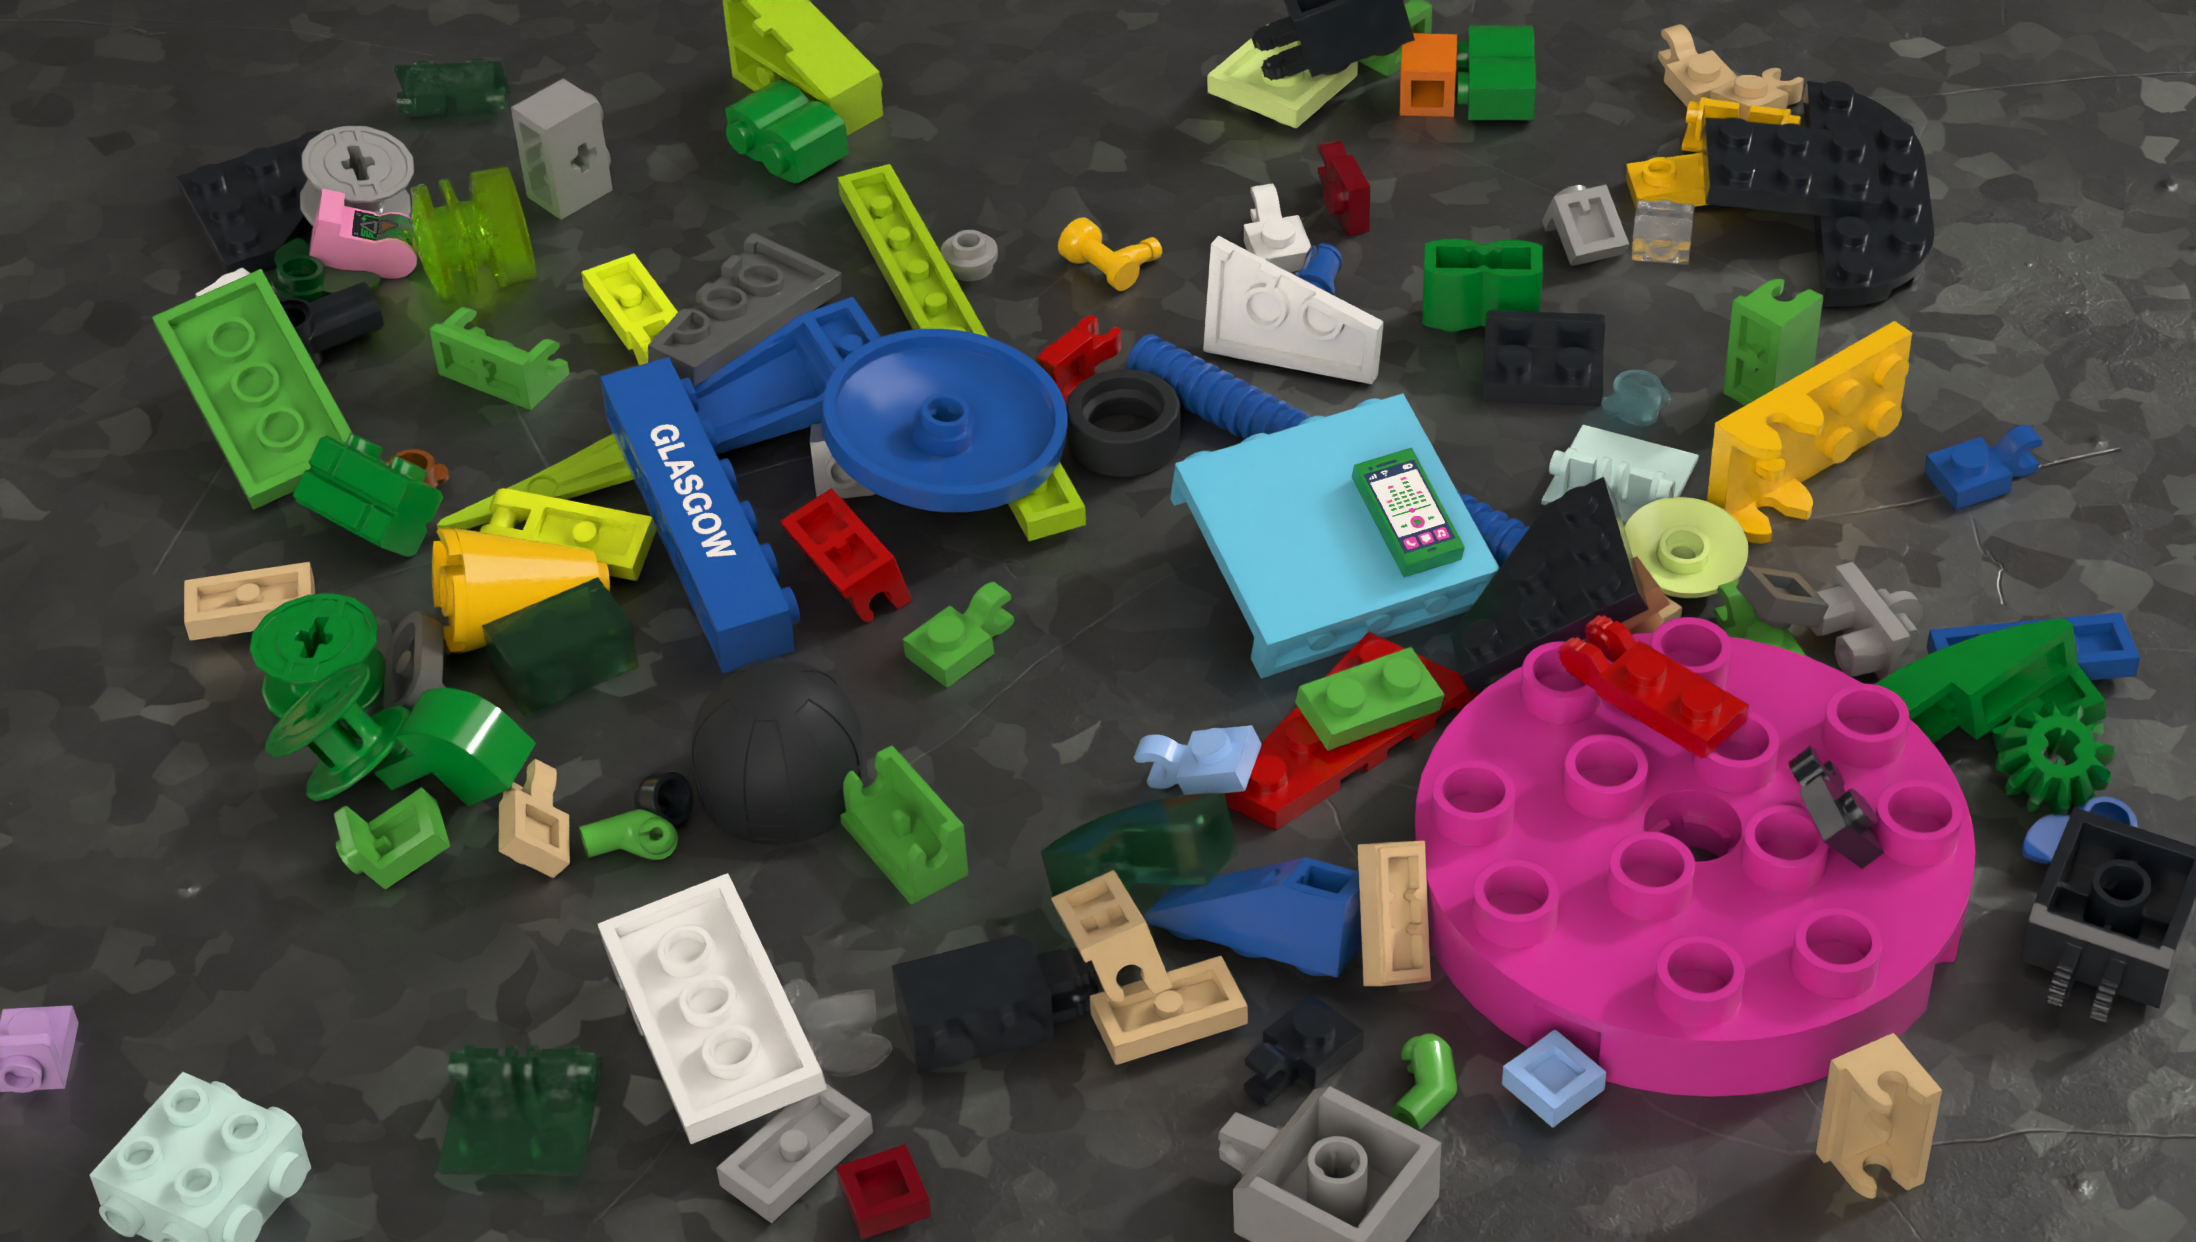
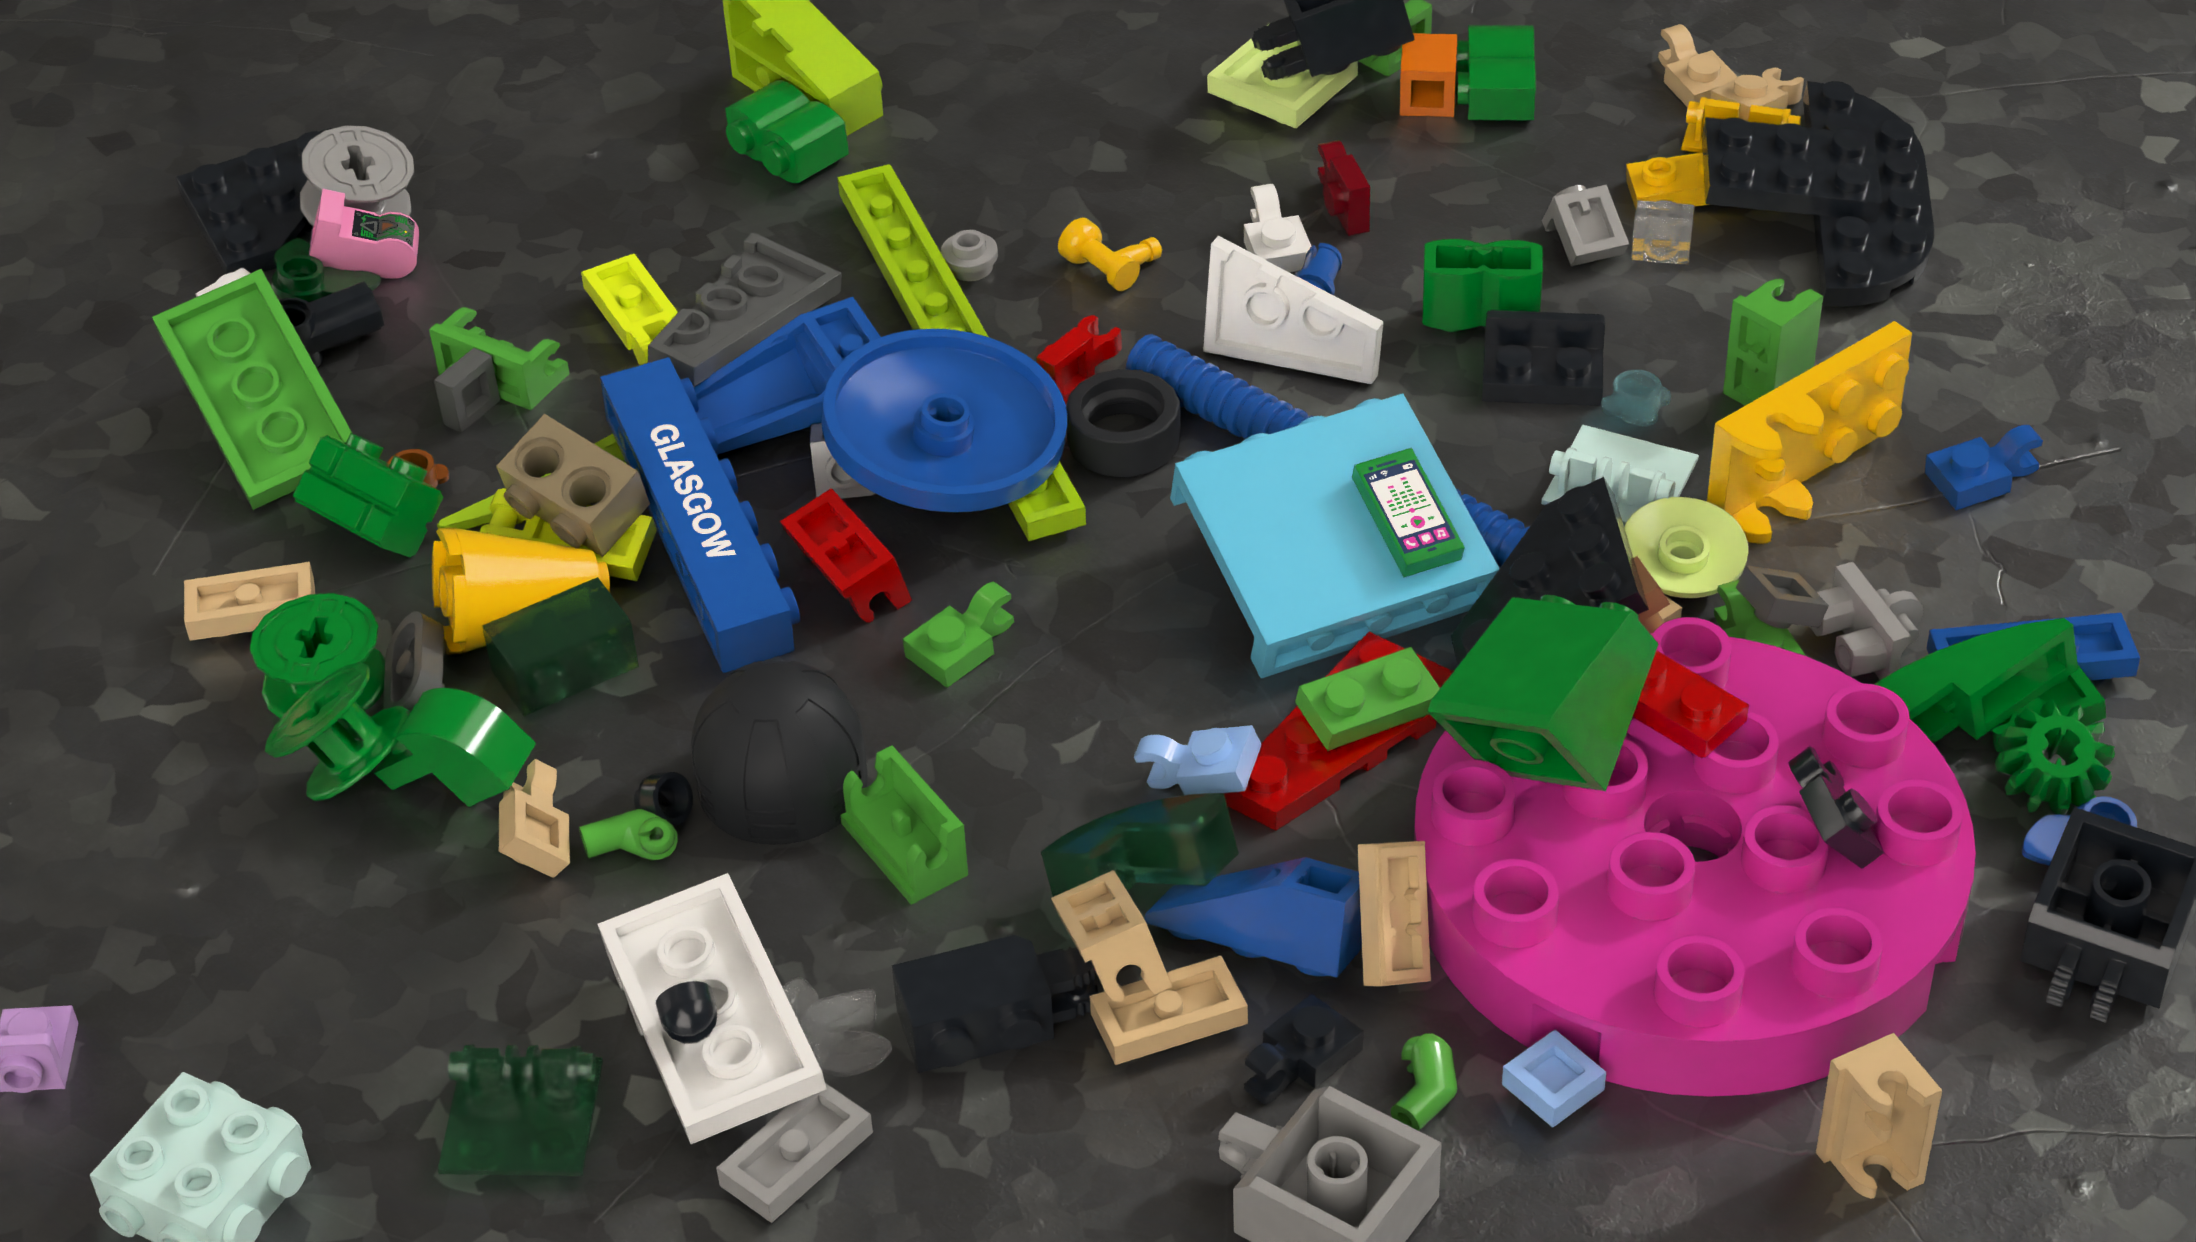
bright green bracket [334,787,450,890] -> none
clear green hinge [394,58,511,118] -> none
clear neon green wheel [410,164,537,303] -> none
light grey brick [511,78,613,220] -> none
dark red plate [836,1144,931,1240] -> none
none -> dark grey plate [434,348,500,433]
none -> dark tan brick [496,414,650,557]
none -> black hinge [655,981,717,1044]
none -> green slope [1427,595,1659,791]

